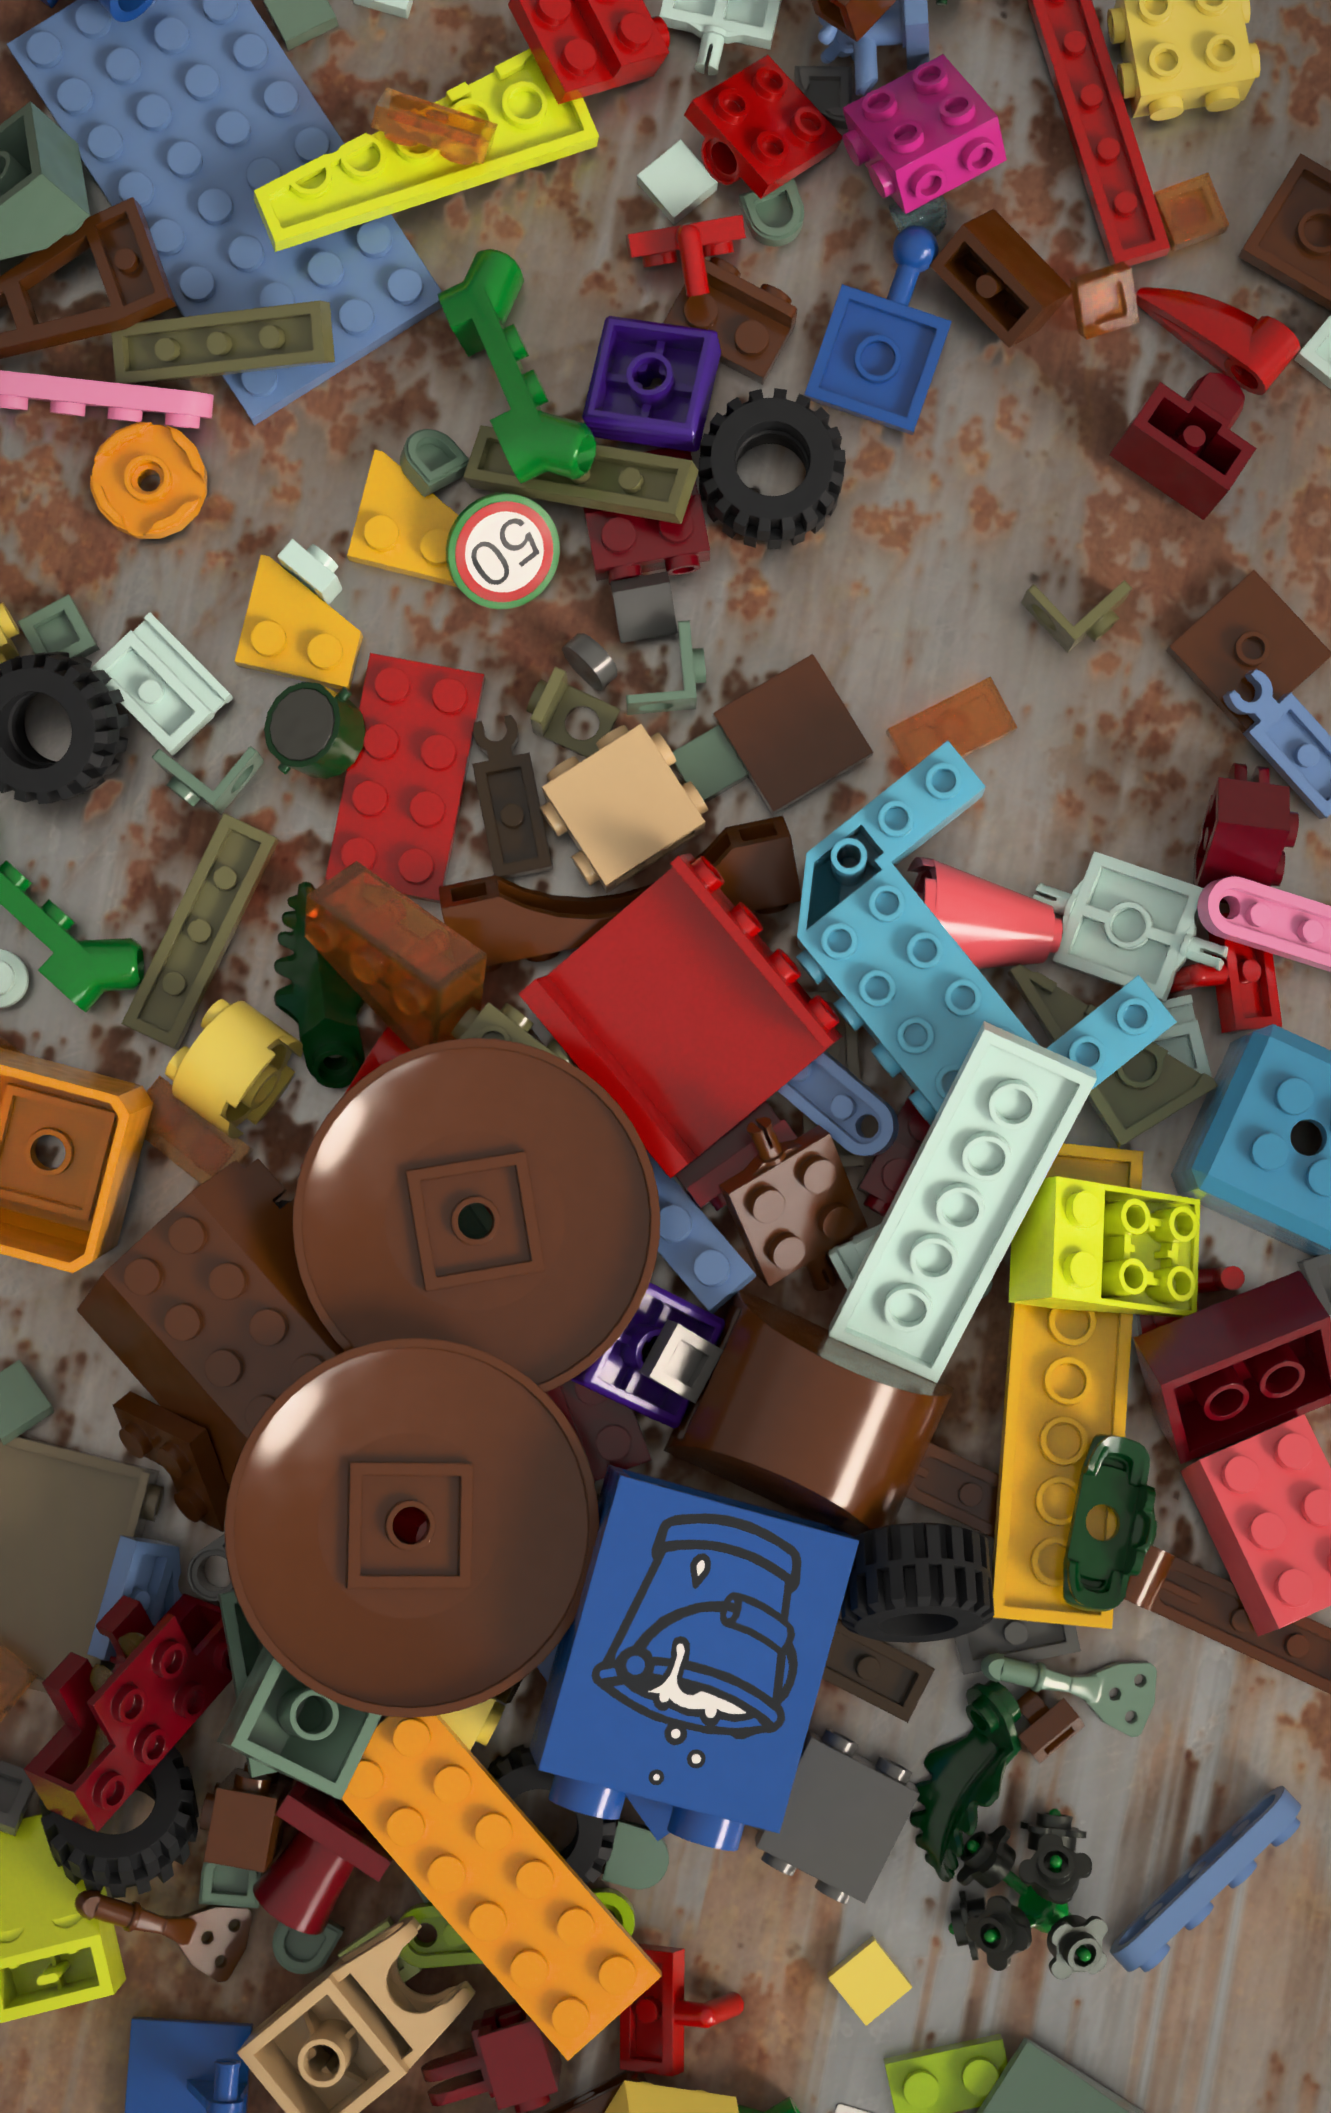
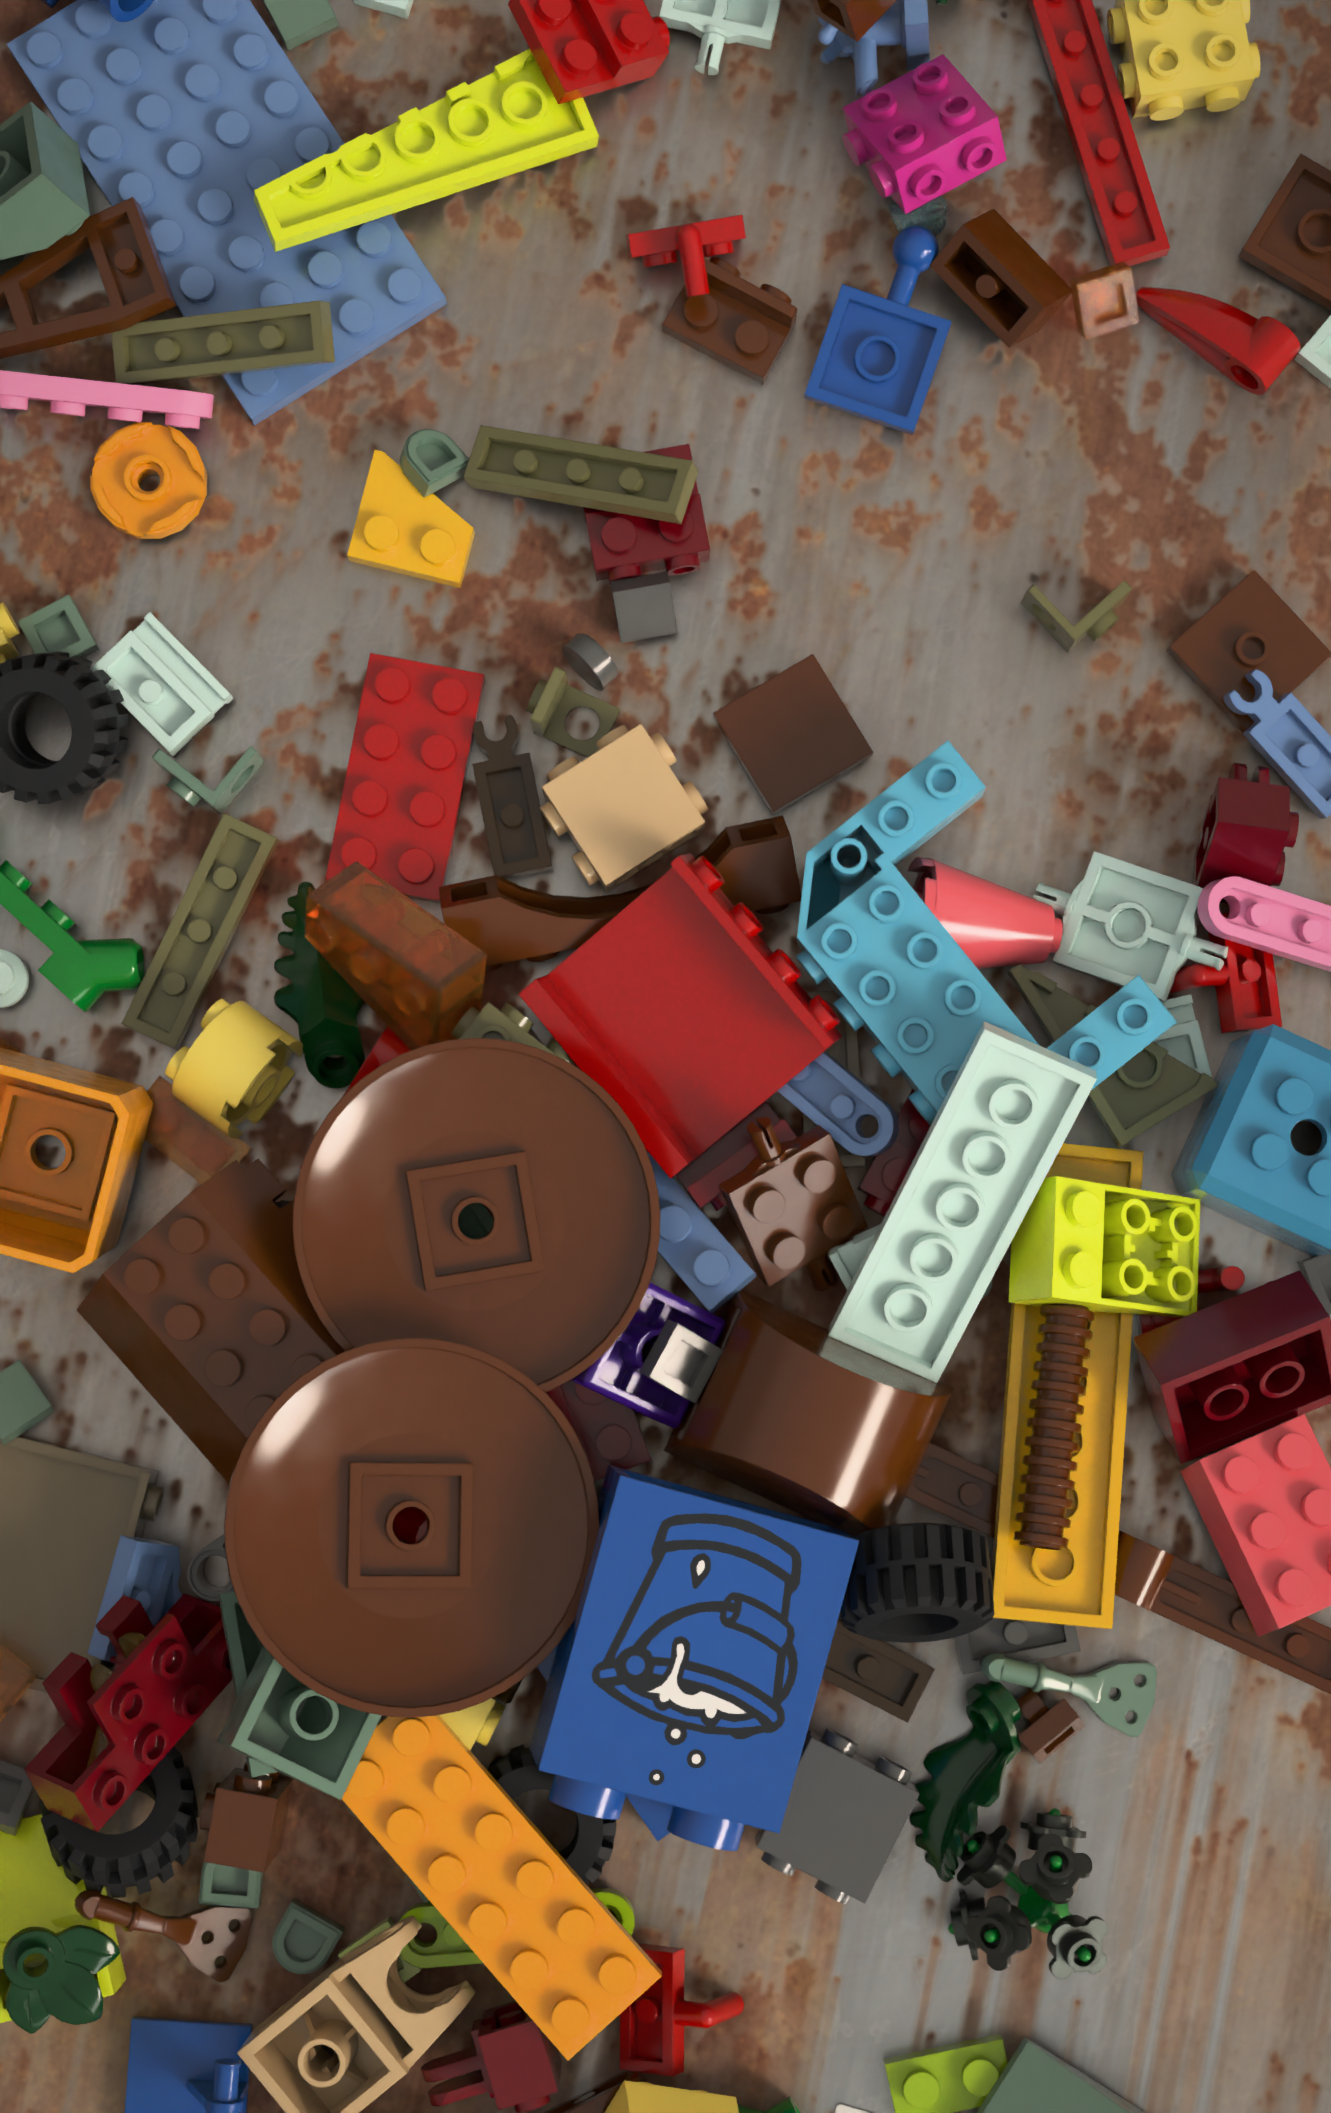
reddish brown plate [113,1391,229,1532] -> none
yellow wing [234,554,363,691] -> none
dark red plant [253,1781,393,1935] -> none
piece [264,682,366,779] -> none
light aqua plate [277,539,342,605] -> none
clear orange plate [371,88,498,165] -> none
green plate [437,249,596,484] -> none
piece [446,492,560,609] -> none
dark purple brick [582,316,721,452] -> none
sand green tile [602,1819,669,1890] -> none
sand green bracket [626,620,706,715] -> none
light aqua tile [637,139,718,225] -> none
sand green tile [673,725,749,803] -> none
red plate [684,55,843,199] -> none
black tyre [698,388,846,549] -> none
sand green tile [739,178,804,247] -> none
dark grey tile [794,66,852,129] -> none
light yellow tile [827,1936,913,2026] -> none
clear orange plate [886,676,1018,772] -> none
dark green piece [1063,1434,1157,1612] -> none
dark red brick [1109,372,1257,520] -> none
medium blue plate [1110,1786,1301,1972] -> none
clear orange plate [1154,173,1229,252] -> none
none -> dark green plate [2,1925,120,2034]
none -> reddish brown piece [1013,1304,1095,1550]

